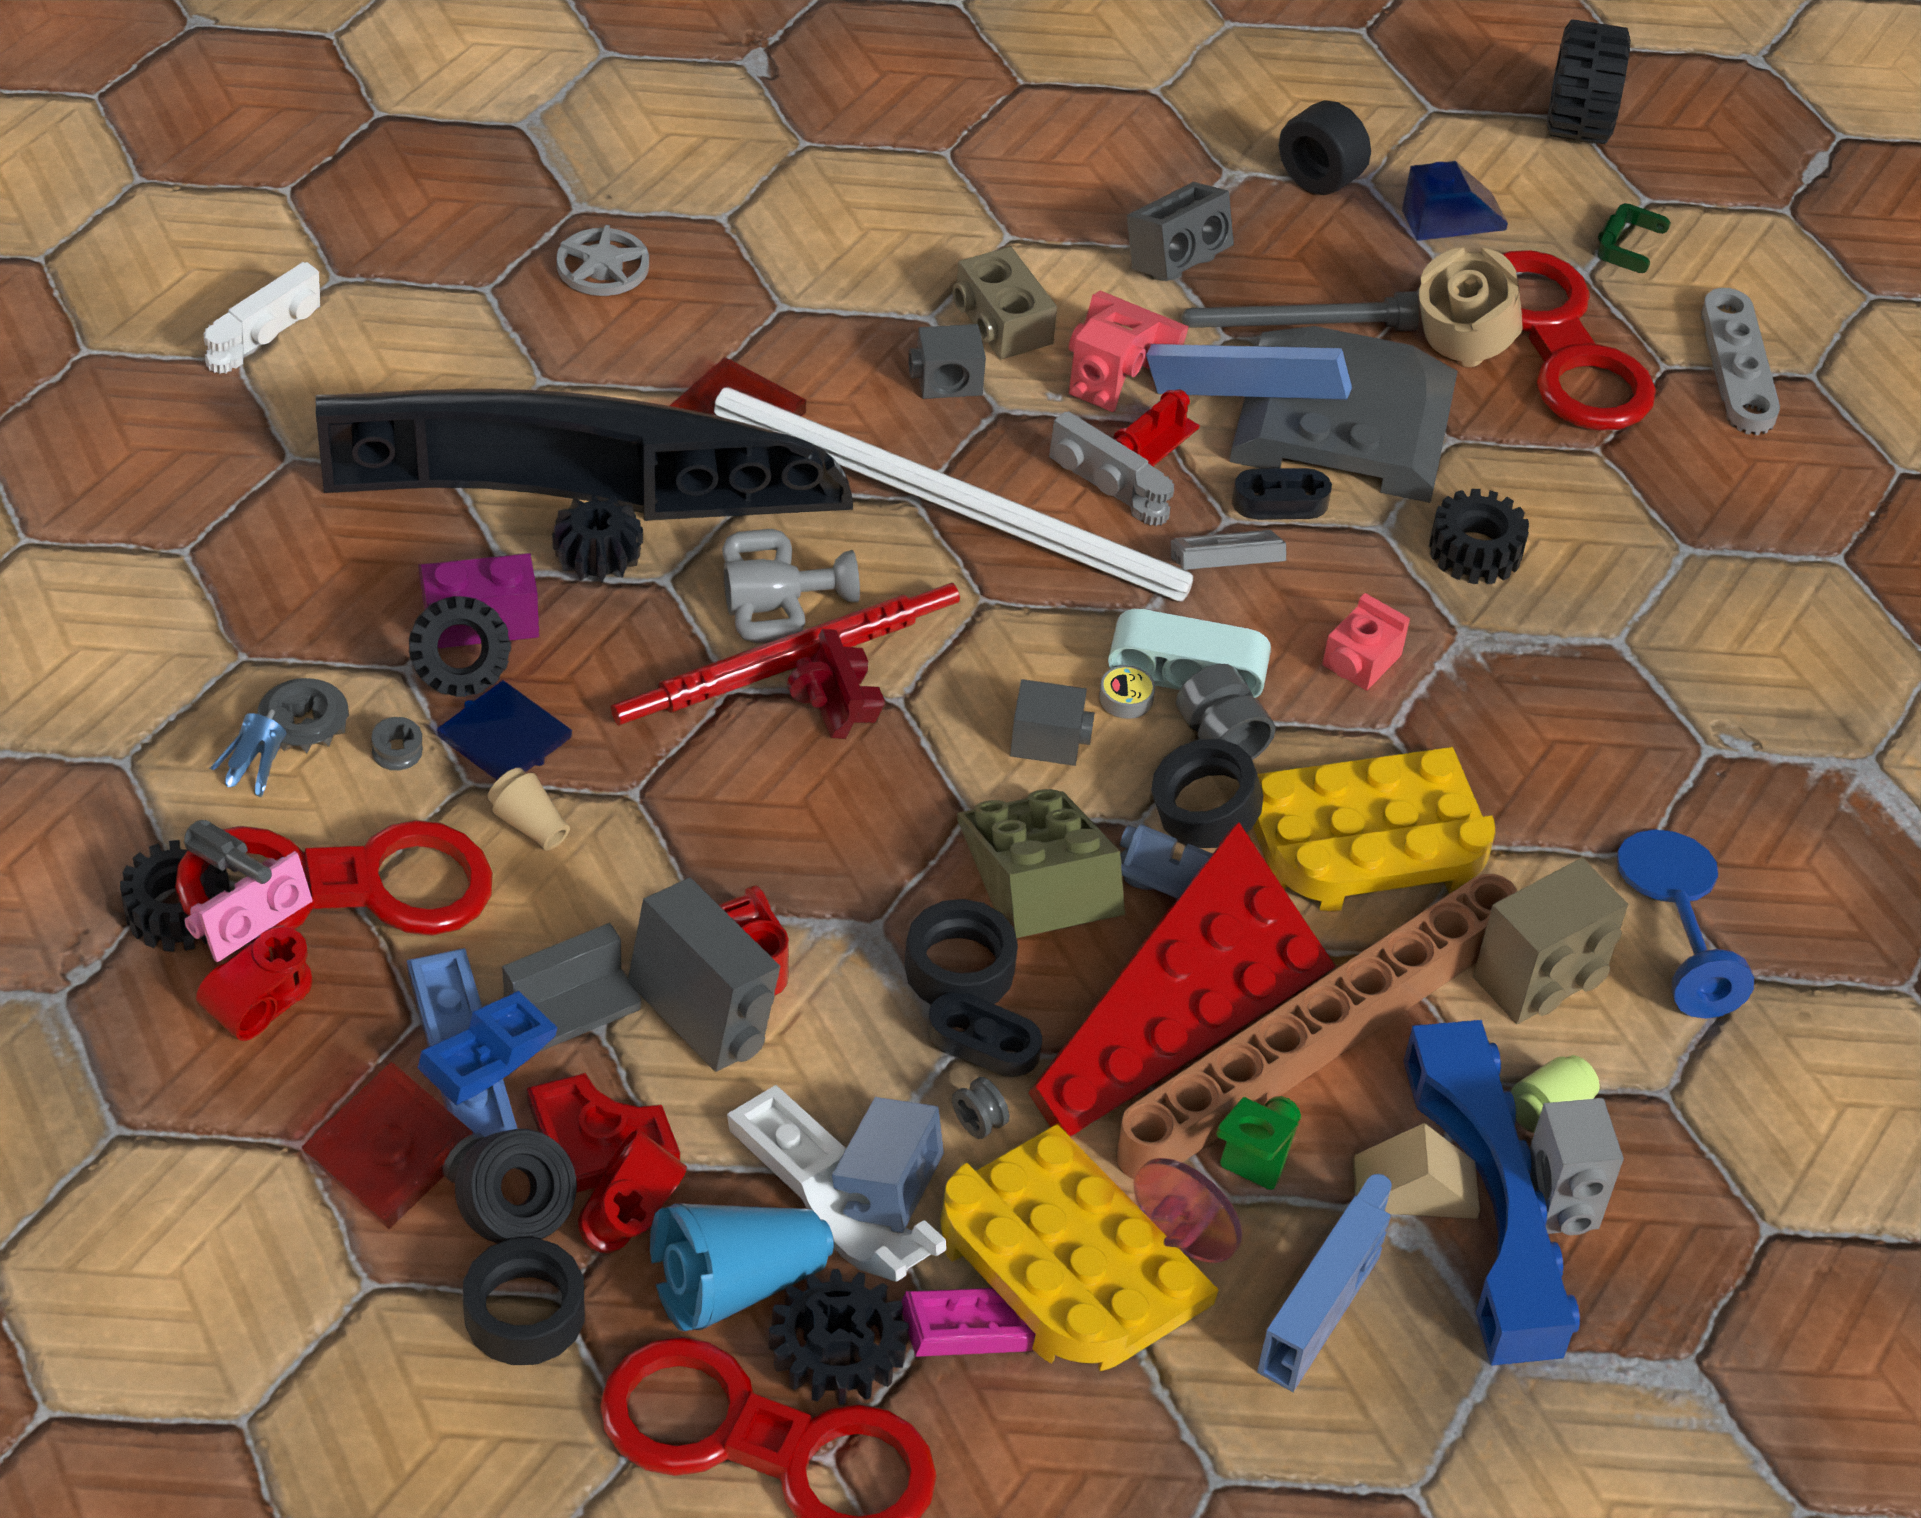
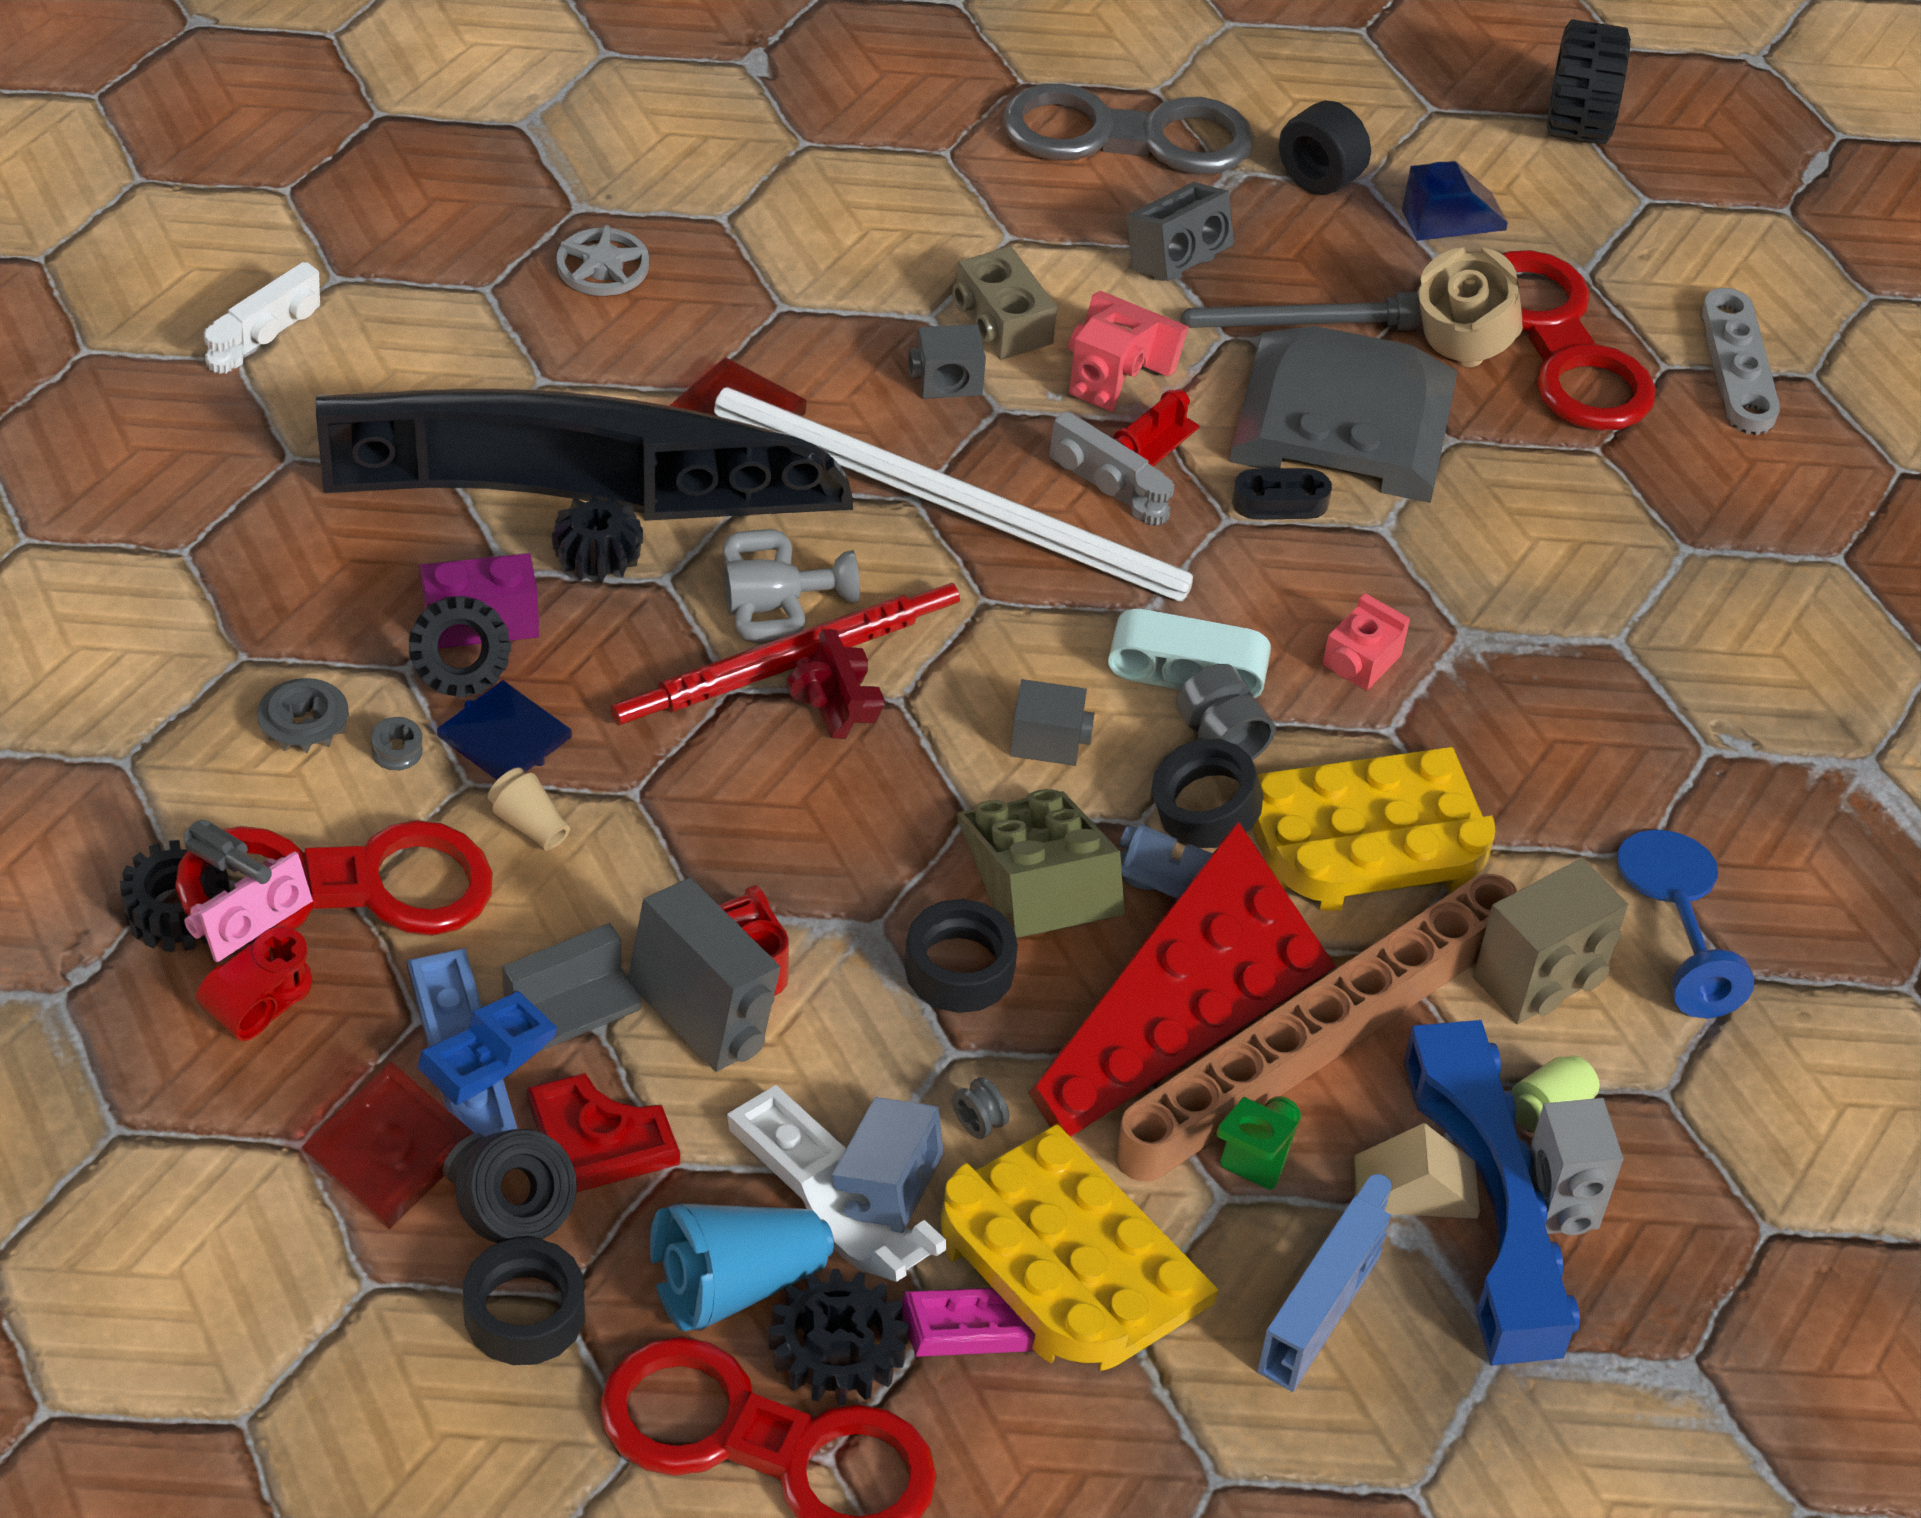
flat silver piece [209,710,287,797] -> none
red piece [578,1129,687,1254] -> none
black plate [928,992,1042,1077] -> none
tile [1099,665,1155,719] -> none
clear pink piece [1133,1158,1242,1263] -> none
medium blue tile [1146,344,1352,400] -> none
light grey tile [1171,530,1286,570] -> none
black tyre [1429,489,1529,584] -> none
dark green piece [1597,203,1671,273] -> none
none -> flat silver bar [1003,83,1254,174]

